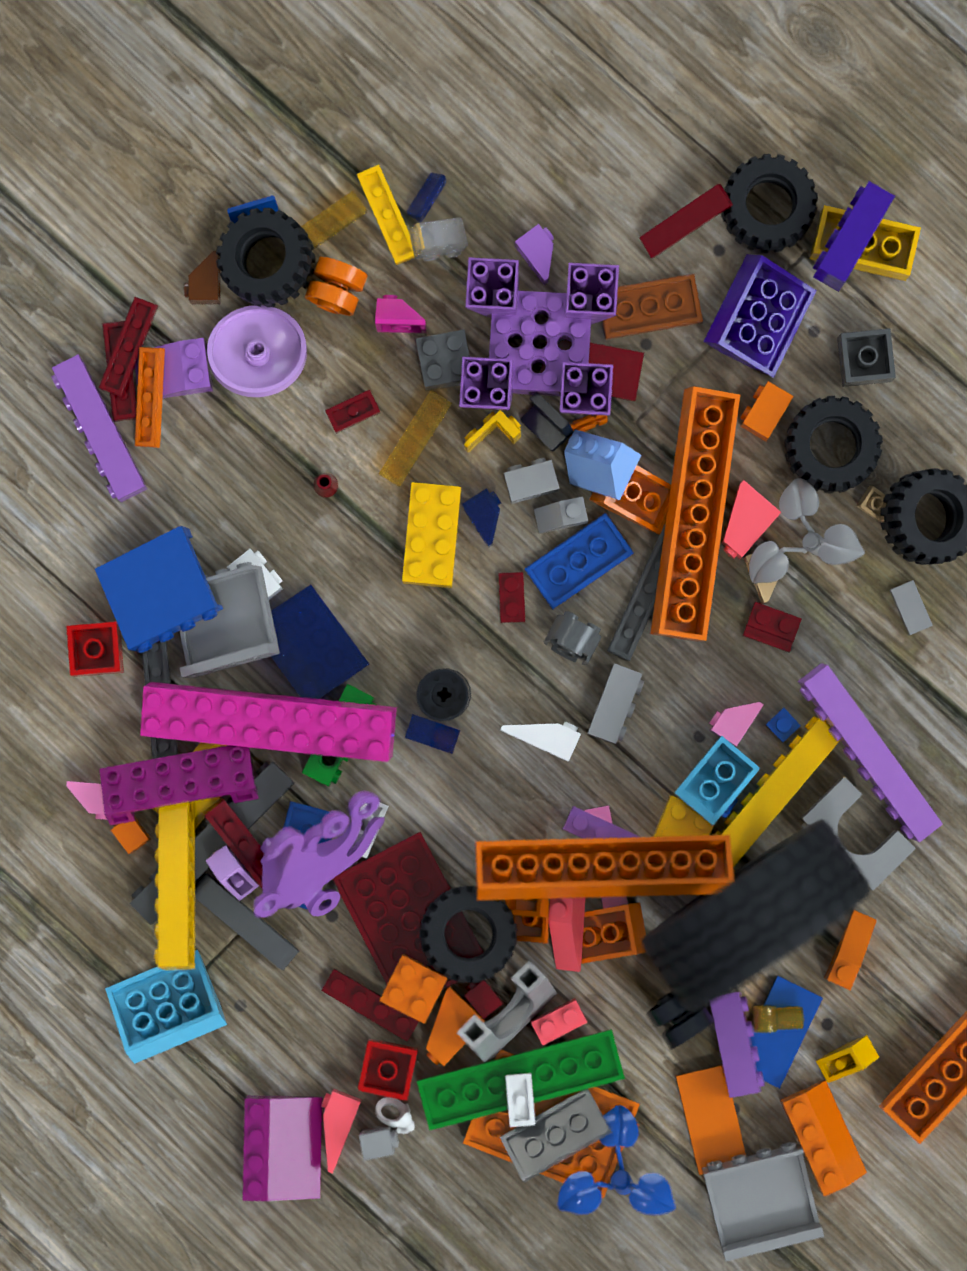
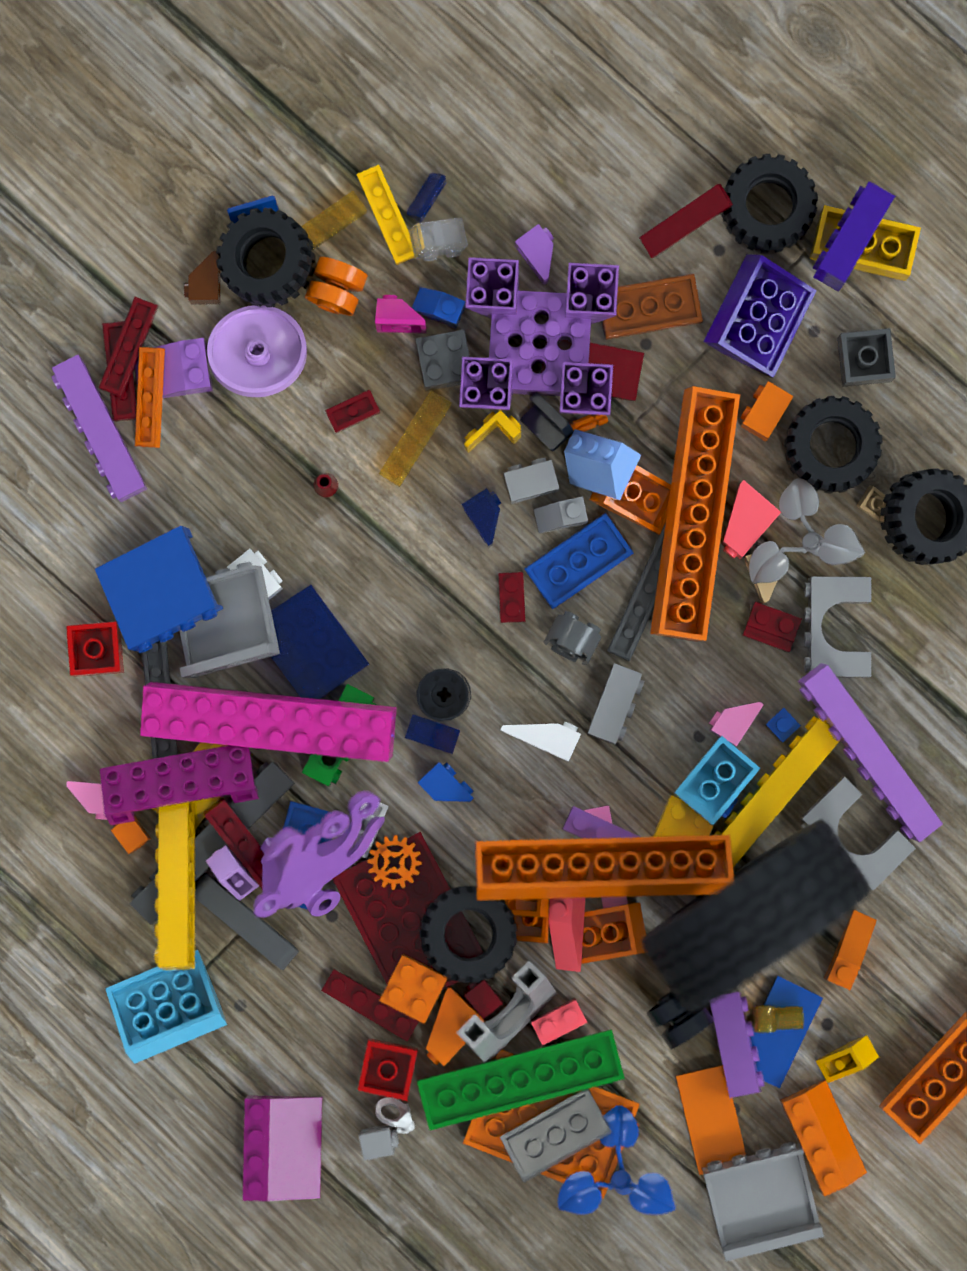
coral slope [321,1089,361,1173] -> none
yellow brick [402,482,461,588] -> none
white plate [506,1073,535,1127] -> none
light grey tile [889,580,933,635] -> none
none -> orange gear [367,835,422,890]
none -> blue slope [412,287,466,329]
none -> blue slope [417,762,474,802]
none -> light grey arch [804,577,871,678]

